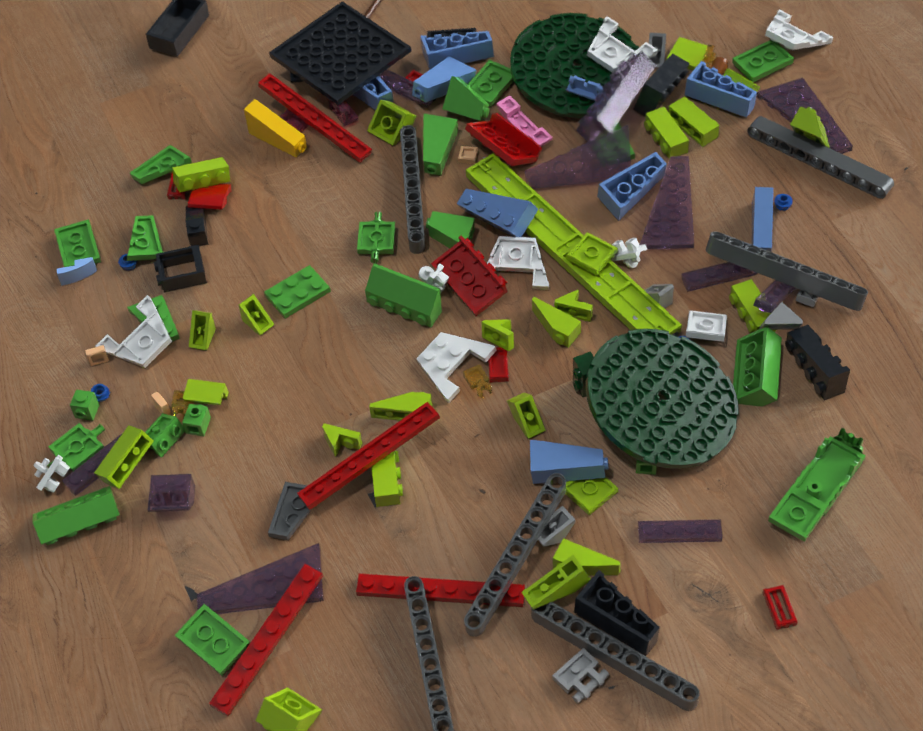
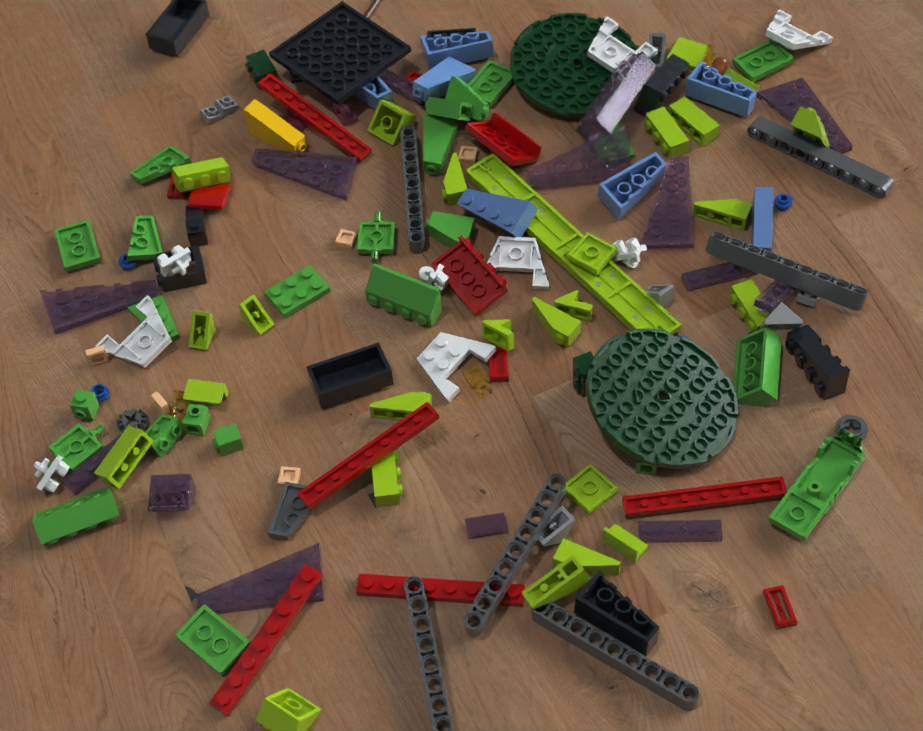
light blue slope [57,257,97,286] -> none
lime slope [322,423,362,457] -> none
bright pink slope [496,96,553,146] -> none
lime slope [507,393,546,439] -> none
medium blue slope [530,440,609,484] -> none
light grey plate [552,648,609,704] -> none
medium blue hinge [566,75,604,101] -> none
white plate [686,311,727,342] -> none
none -> clear purple wing [40,280,161,335]
none -> dark grey gear [116,408,148,433]
none -> white hips [157,245,192,277]
none -> light grey slope [200,95,238,124]
none -> bright green brick [212,423,244,456]
none -> dark green brick [245,50,278,89]
none -> clear purple wing [252,148,357,201]
none -> light nougat tile [277,466,301,487]
none -> black piece [306,342,394,409]
none -> light nougat tile [334,229,358,250]
none -> bright green slope [425,97,473,121]
none -> lime slope [441,153,467,206]
none -> tile [465,512,508,540]
none -> lime panel [602,523,648,563]
none -> red plate [622,476,787,518]
none -> lime slope [693,199,753,231]
none -> dark grey gear [835,415,868,439]

